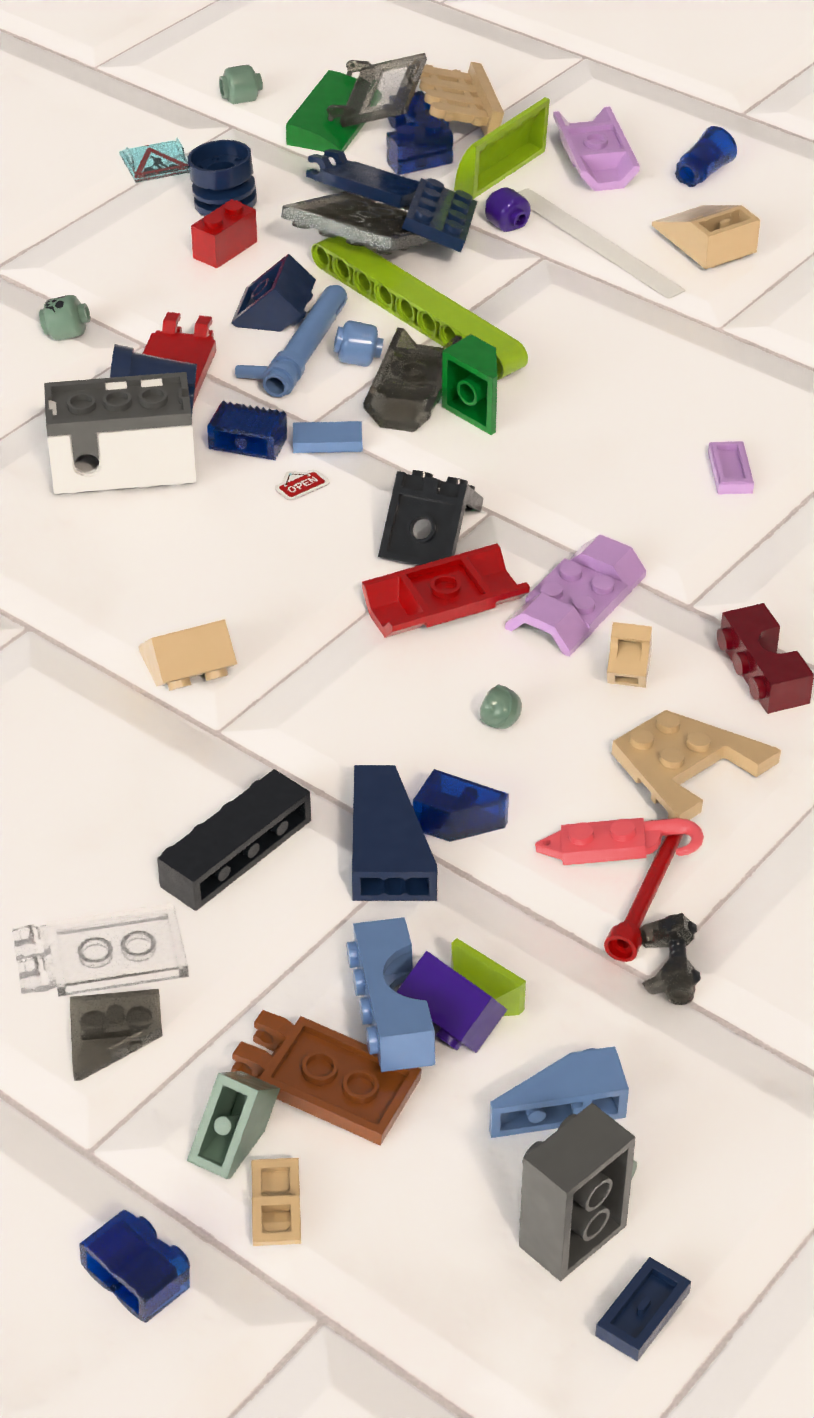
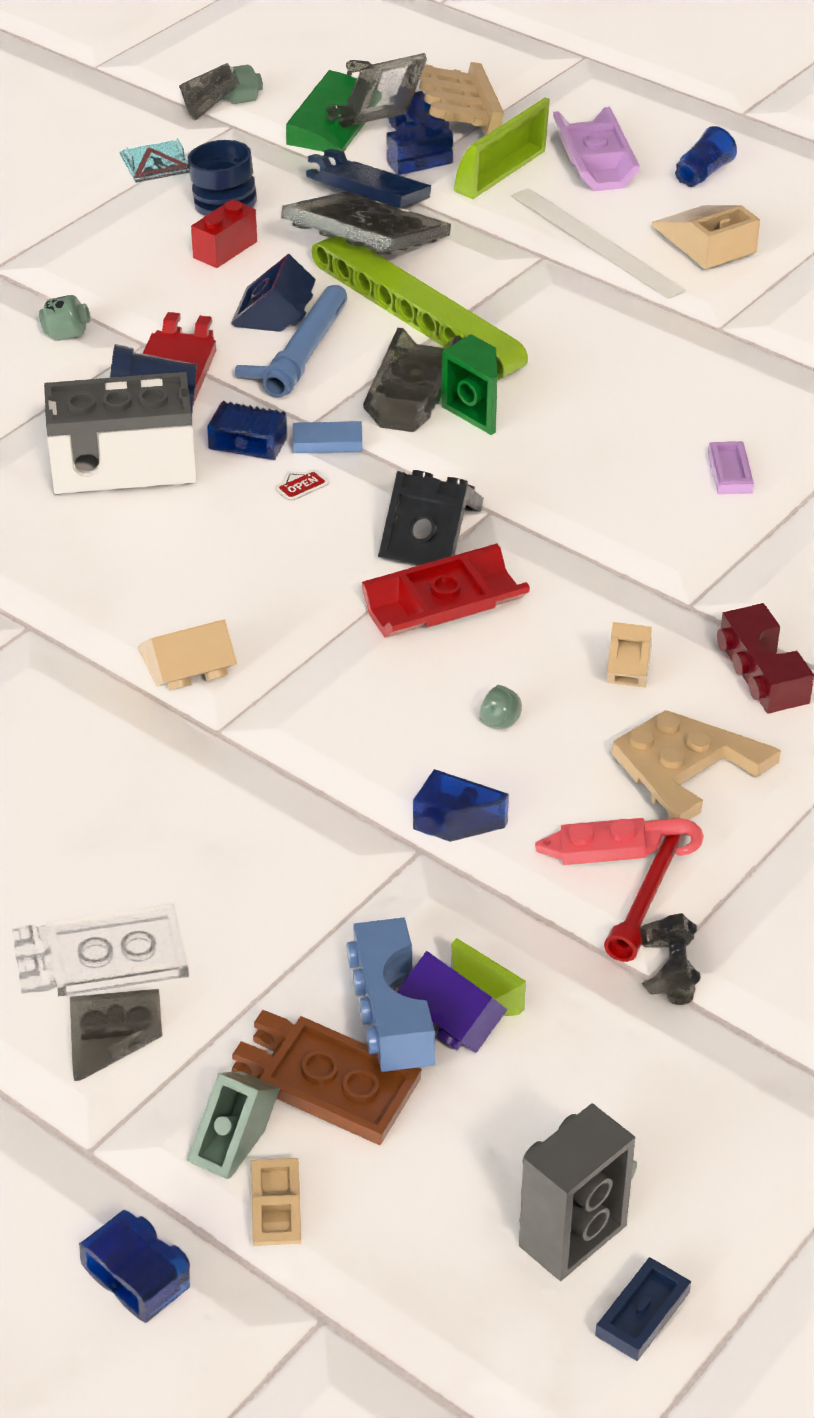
black brick [157,769,311,911] -> none
medium blue head [333,320,384,367] -> none
dark blue slope [352,765,438,901] -> none
dark blue plate [402,178,478,253] -> none
dark purple head [485,187,531,232] -> none
medium blue slope [489,1046,629,1138] -> none
lavender piece [505,534,646,657] -> none
none -> clear smoke wing [179,63,240,120]

